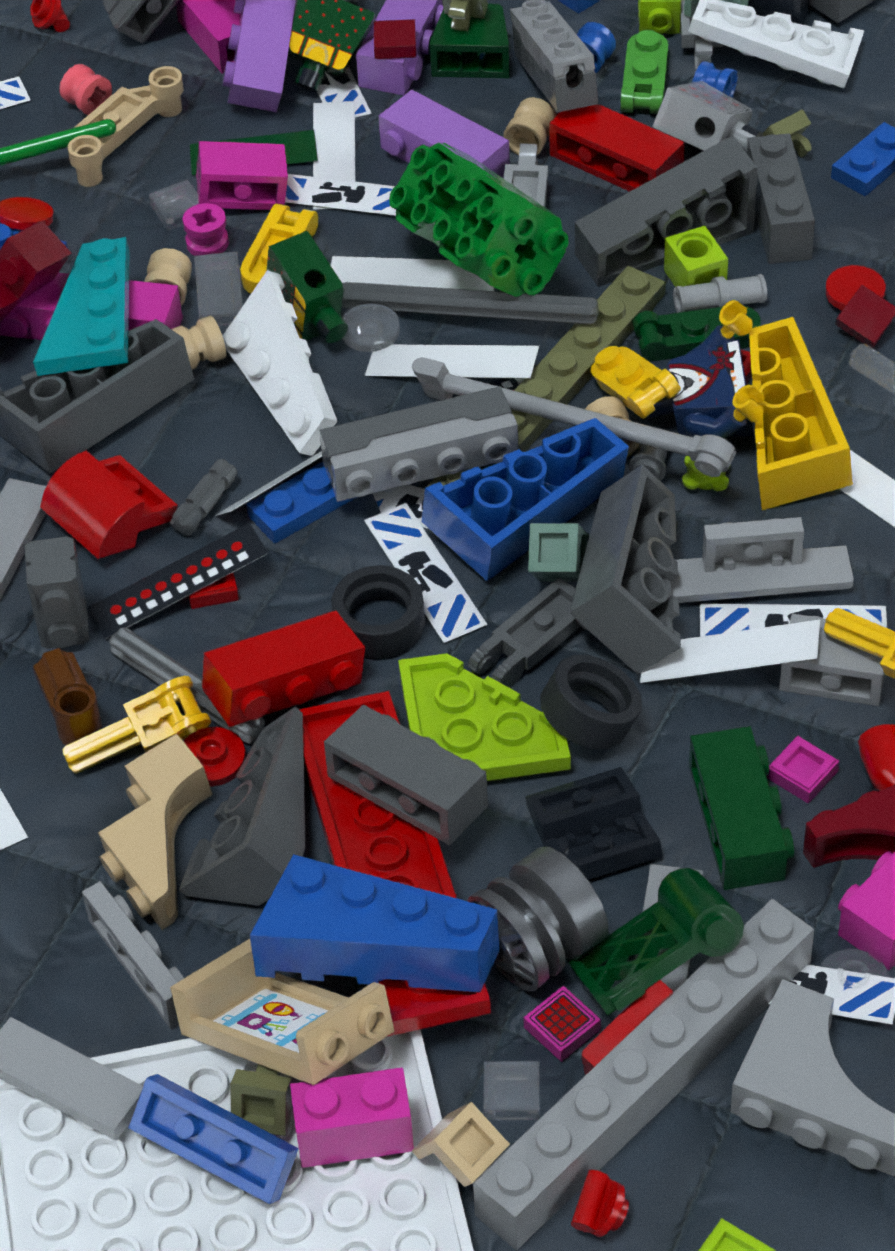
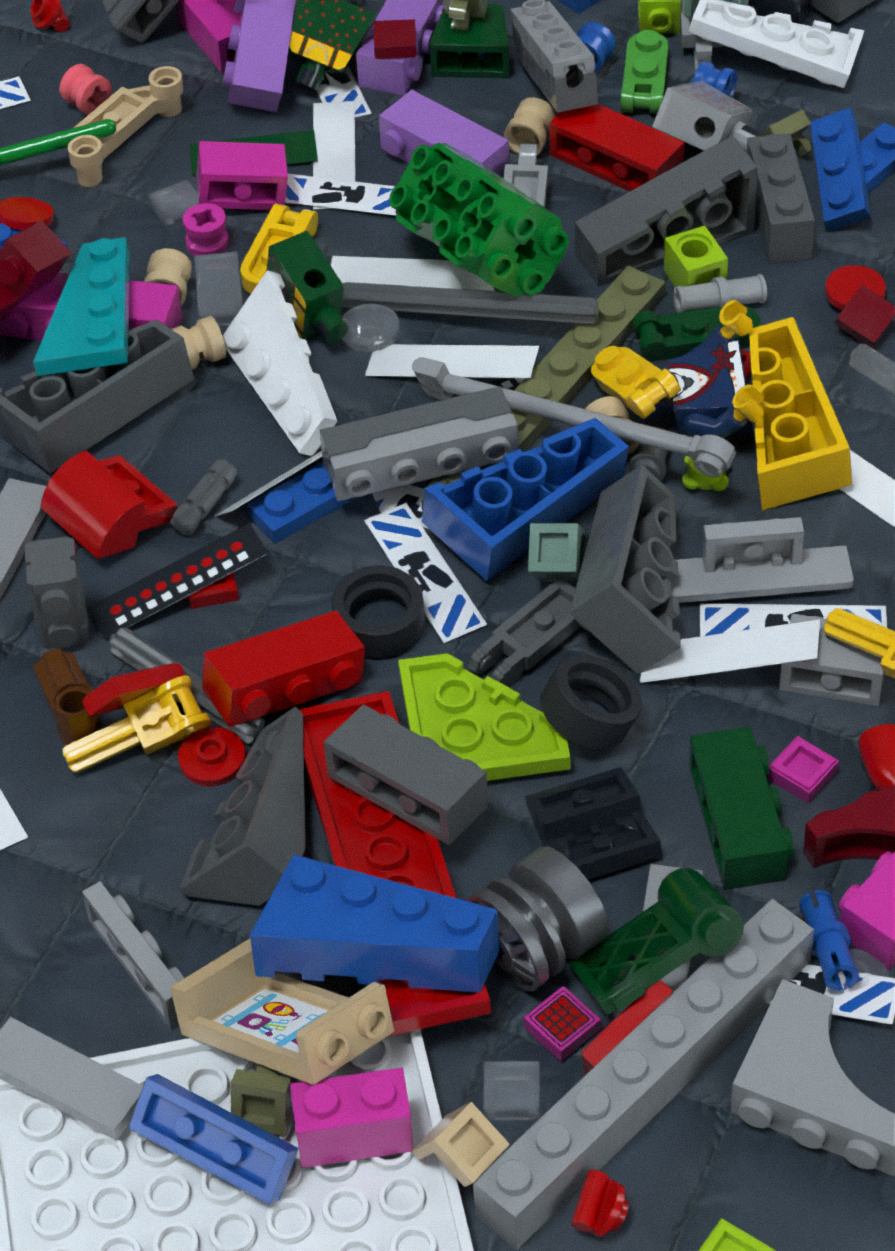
tan arch [98,733,212,930] -> none
none -> red tile [82,662,186,717]
none -> blue pin [799,890,859,991]
none -> blue plate [810,108,871,231]

